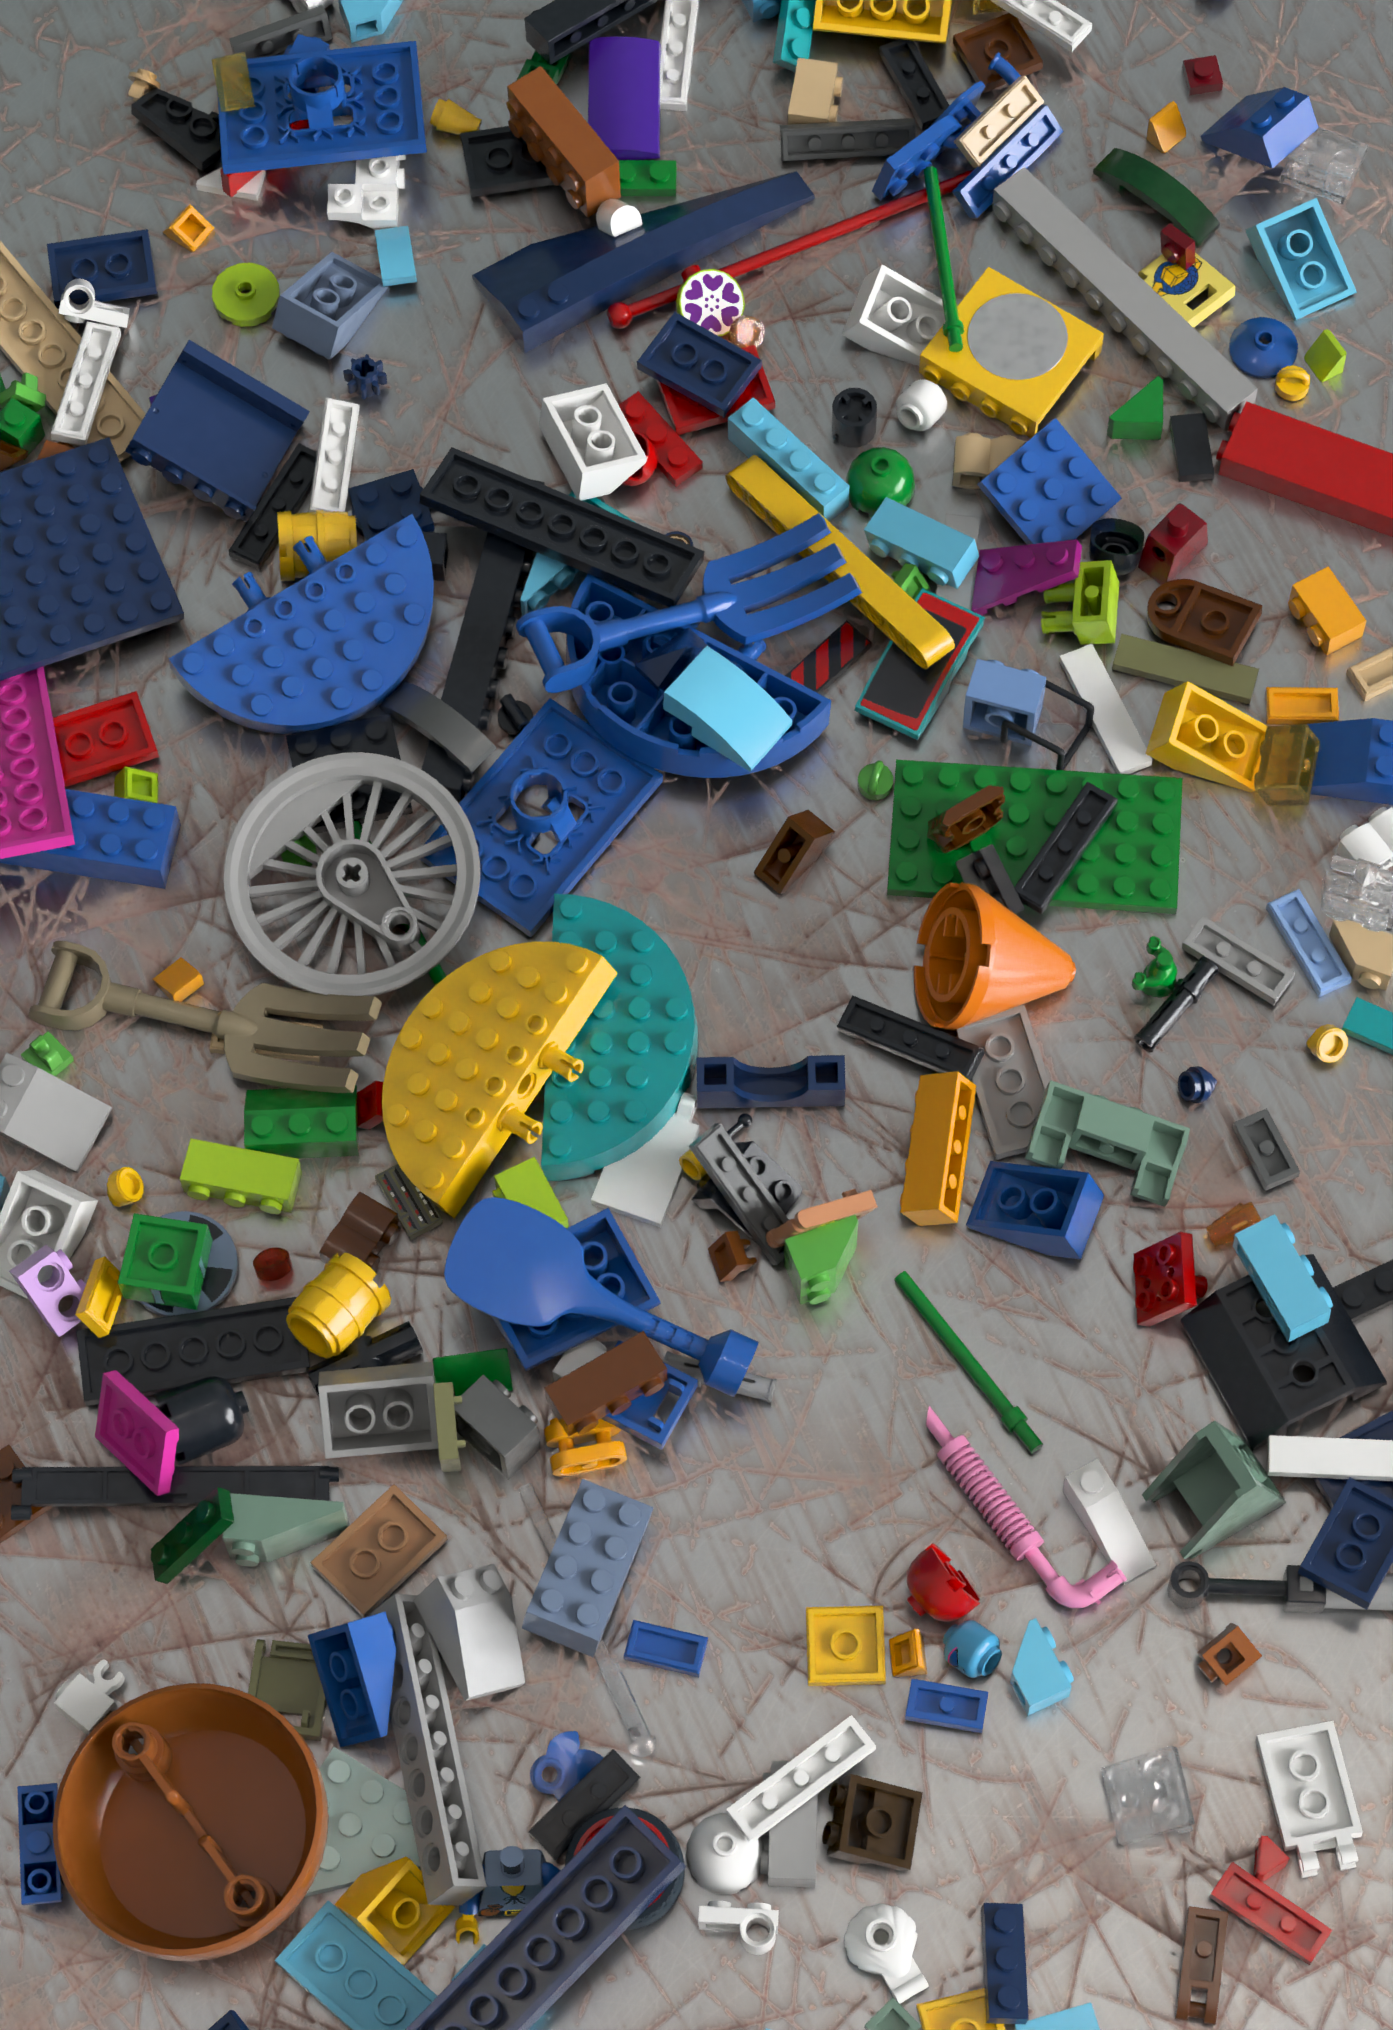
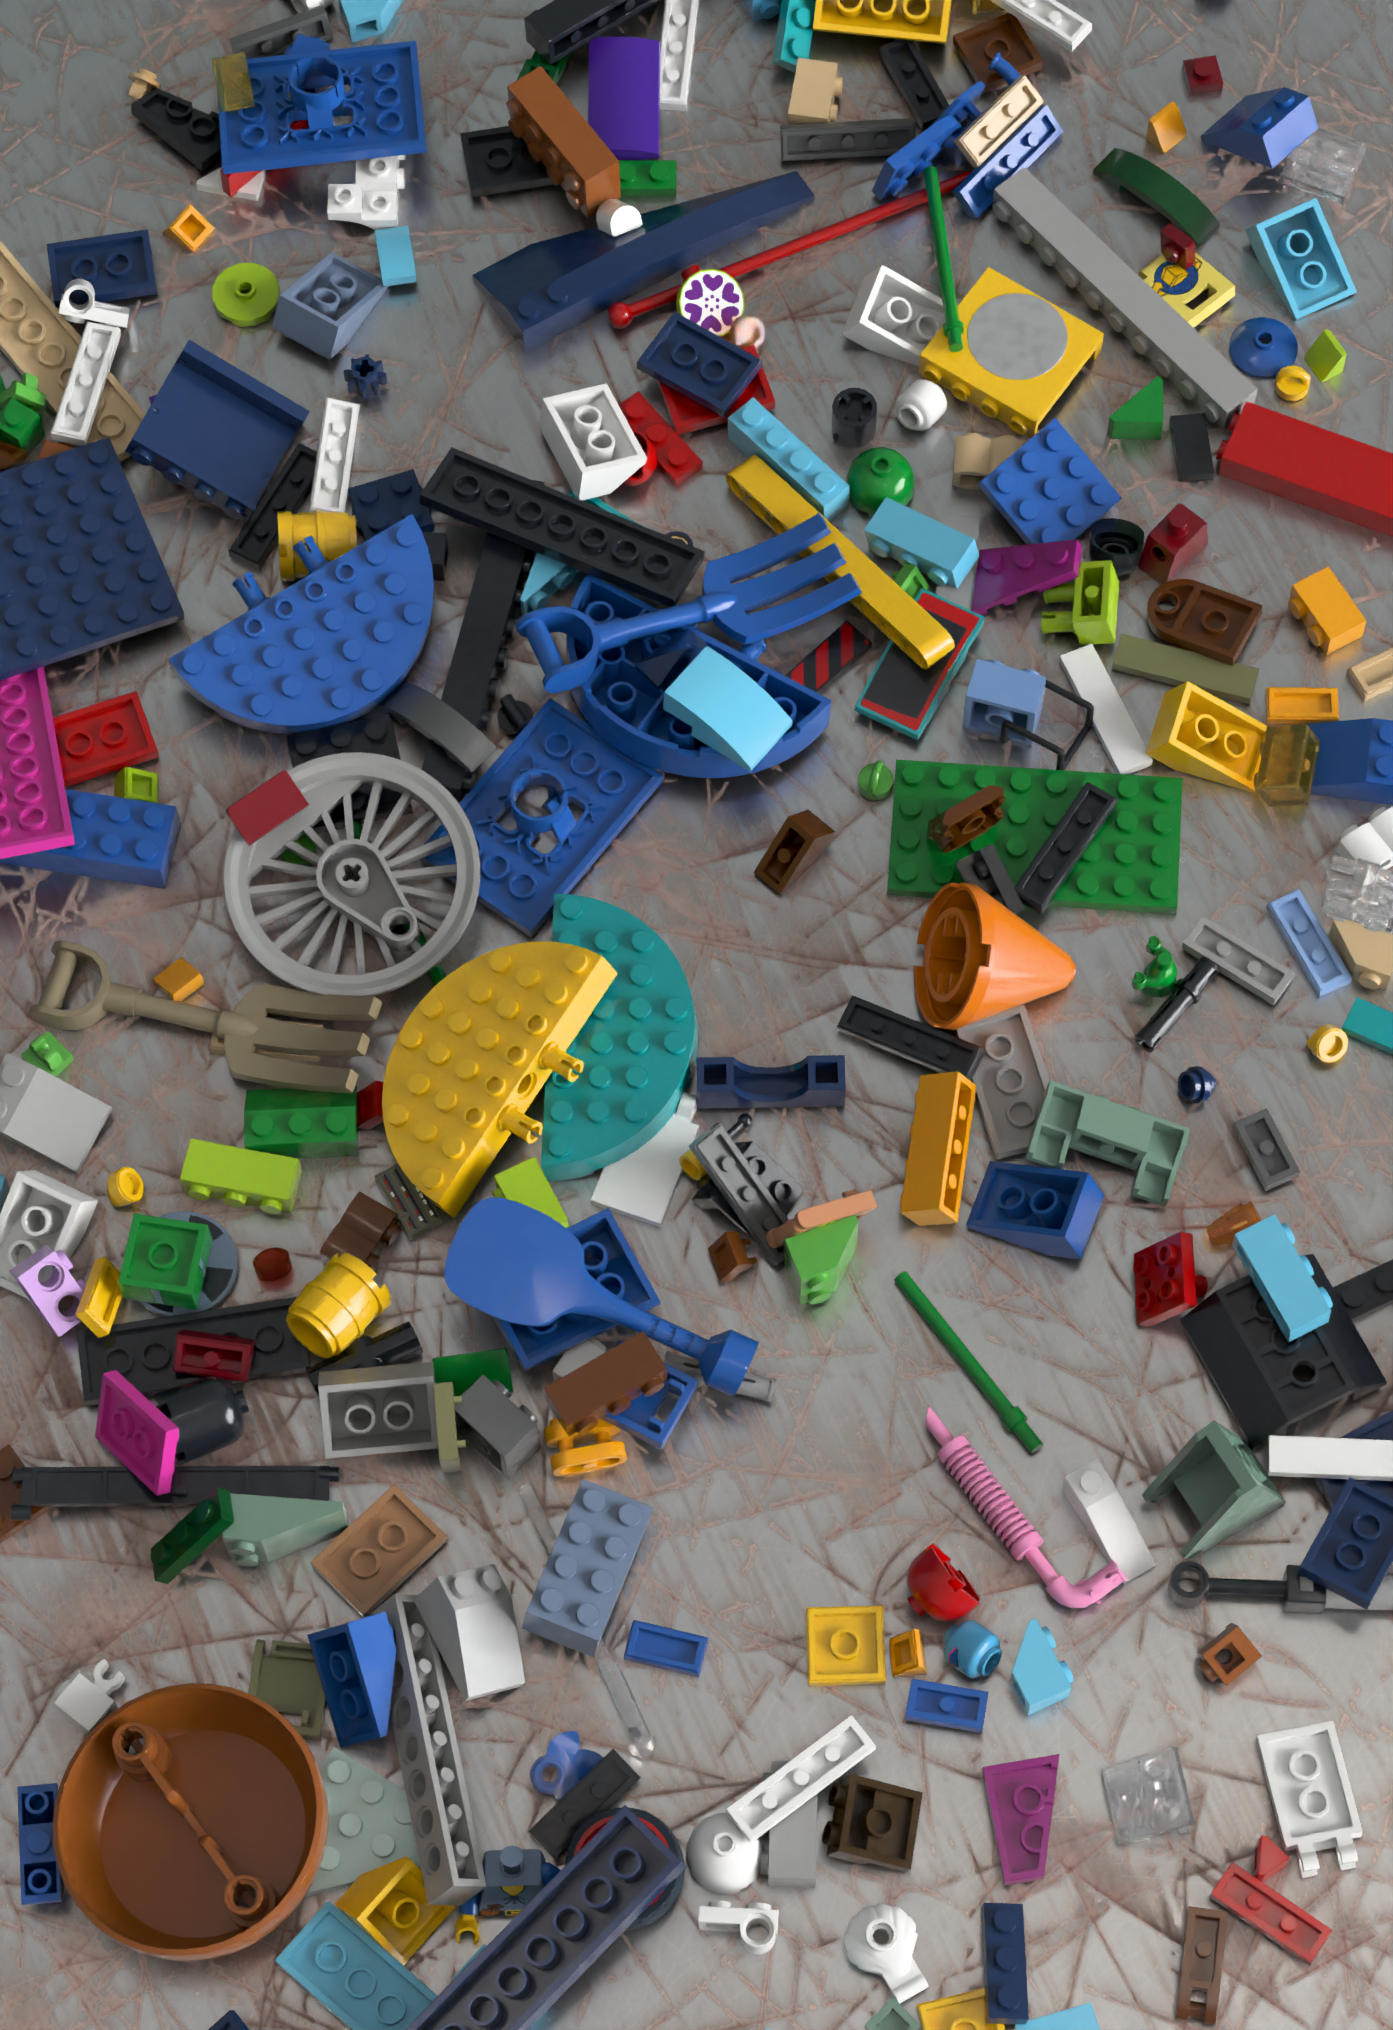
yellow cone [430,99,482,135] -> none
none -> dark red slope [173,1330,255,1382]
none -> dark red slope [226,770,309,846]
none -> magenta wing [982,1754,1060,1886]

